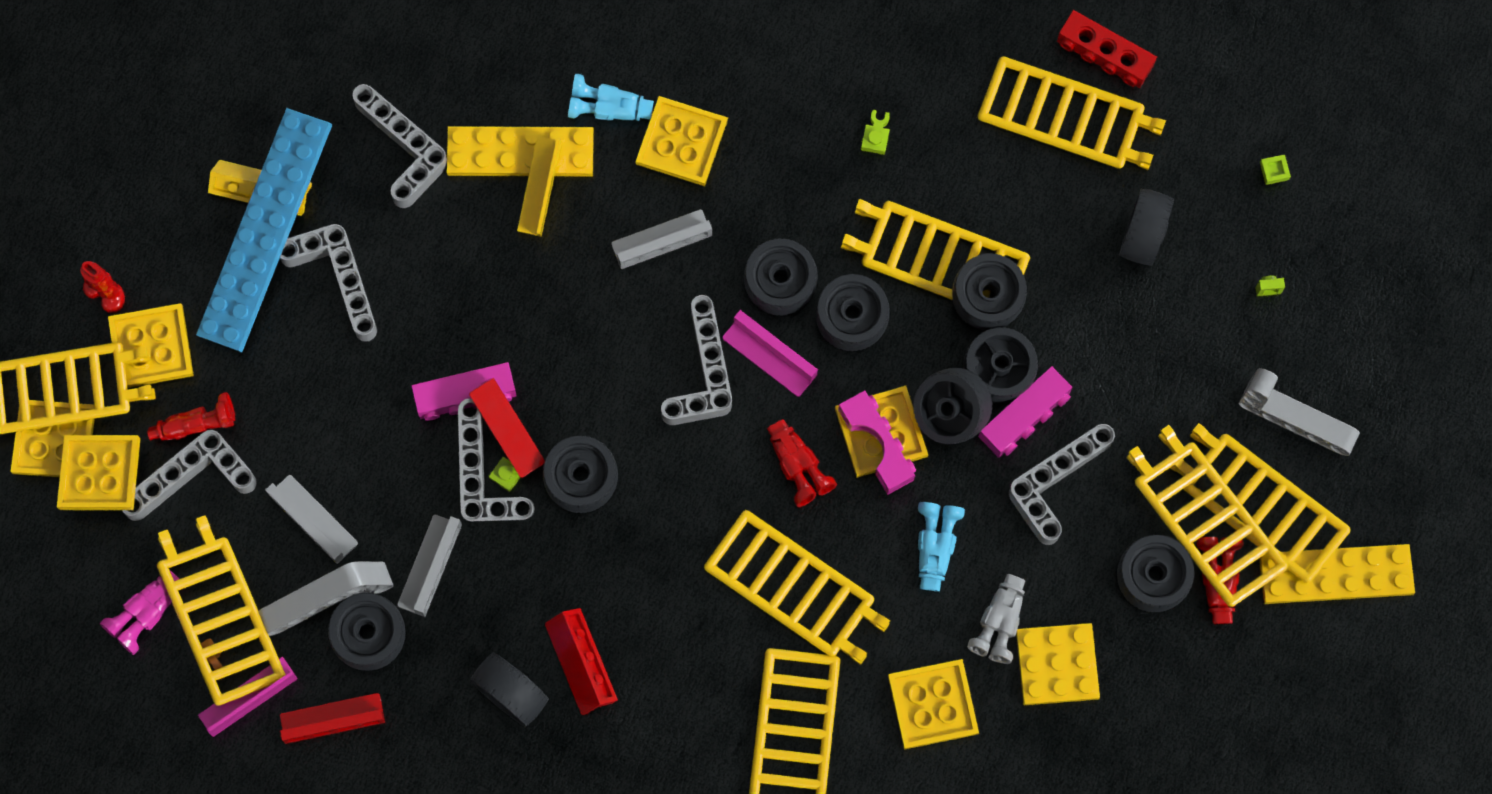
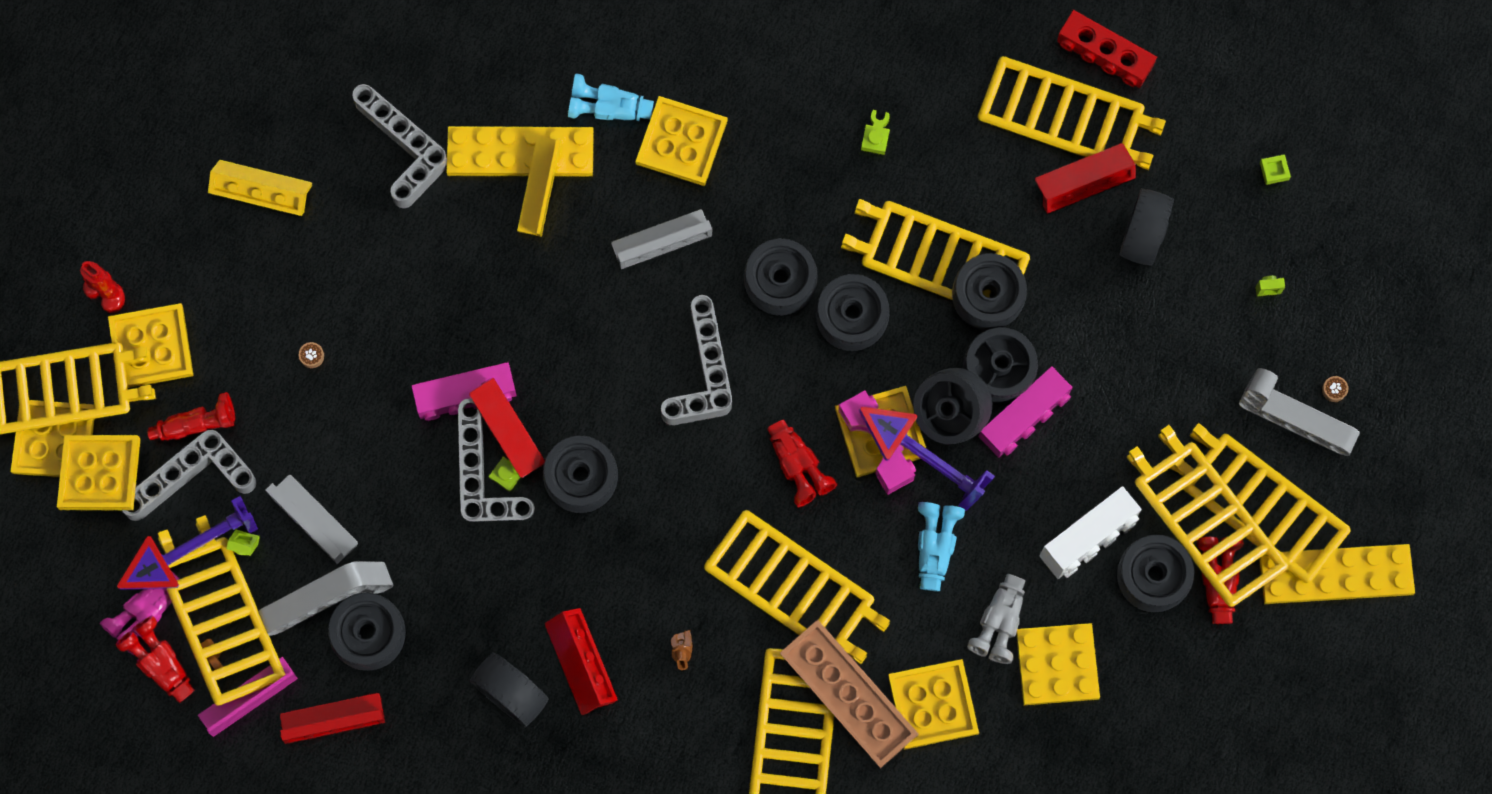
dark azure plate [196,108,332,352] -> none
light grey beam [280,224,377,341] -> none
light grey panel [398,515,462,617] -> none
dark pink panel [723,310,818,397] -> none
light grey beam [1009,424,1115,545] -> none
none -> red piece [116,615,194,703]
none -> dark purple piece [117,496,258,590]
none -> lime plate [227,530,260,556]
none -> tile [299,342,324,368]
none -> dark orange piece [671,630,693,670]
none -> nougat plate [780,620,919,768]
none -> dark purple piece [859,407,995,511]
none -> red panel [1035,143,1136,214]
none -> white brick [1040,486,1142,579]
none -> tile [1322,376,1348,402]

